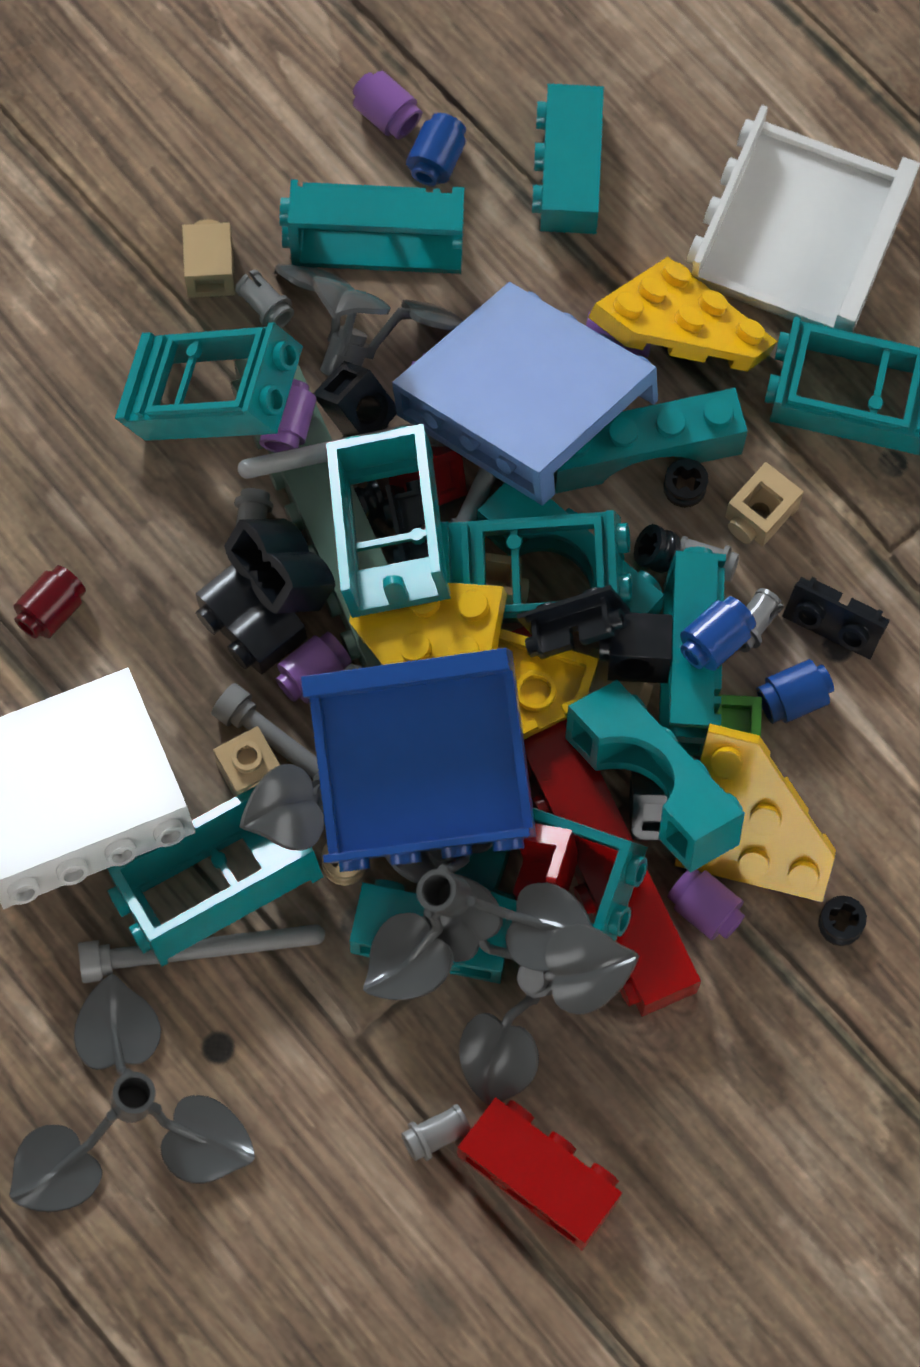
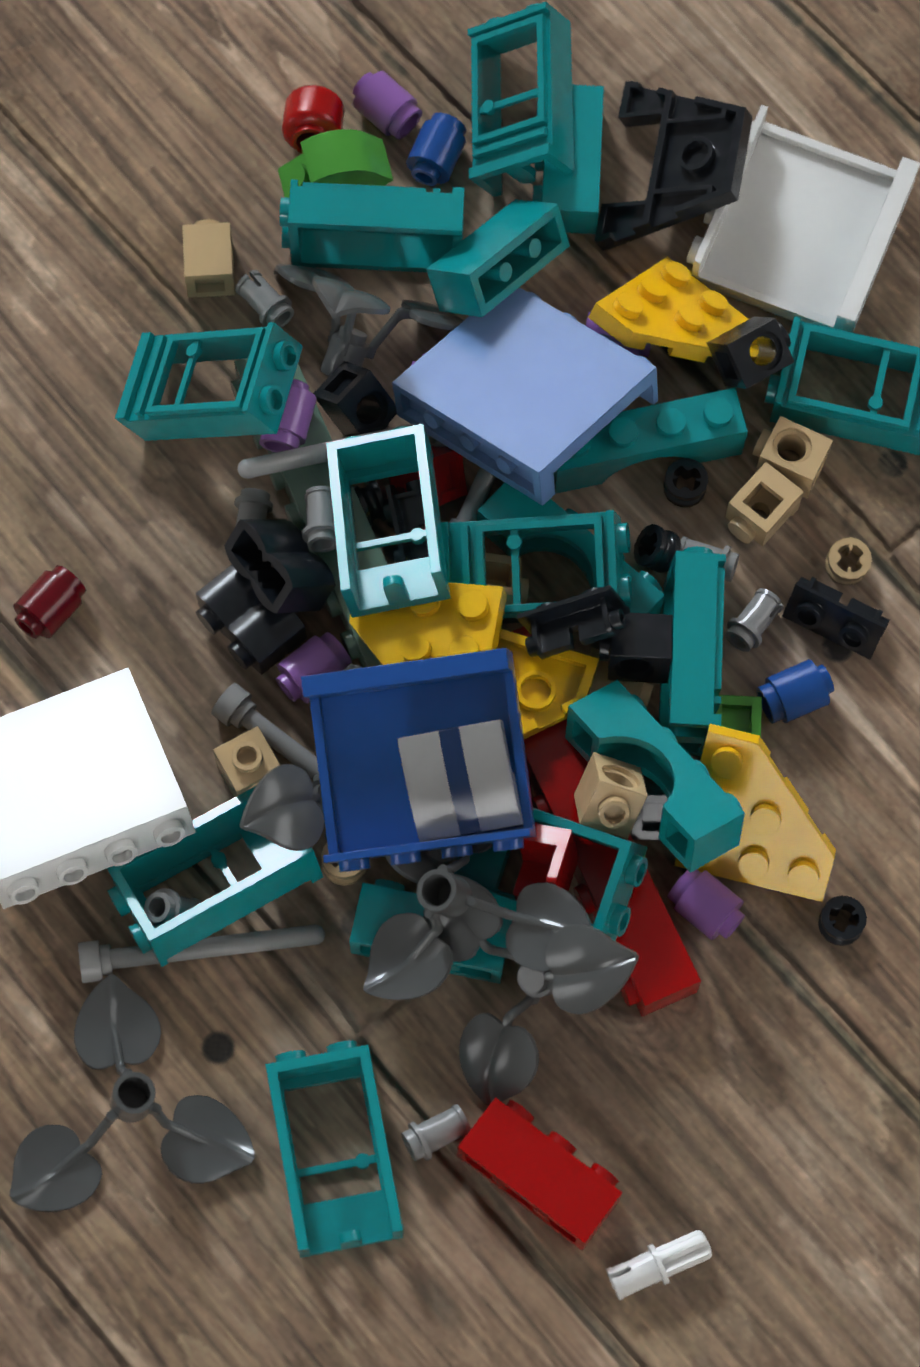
blue brick [680,596,756,671] -> none
none -> light grey pin [144,888,202,927]
none -> teal door [265,1040,404,1258]
none -> bright green brick [278,129,393,198]
none -> red head [282,85,345,153]
none -> light grey pin [302,486,336,553]
none -> light grey slope [397,719,524,842]
none -> teal brick [426,199,570,317]
none -> teal door [467,2,574,197]
none -> tan brick [574,752,648,839]
none -> black wing [594,81,753,250]
none -> white axle [606,1230,712,1301]
none -> black brick [707,316,794,389]
none -> tan brick [752,416,833,499]
none -> tan bush [825,537,872,585]

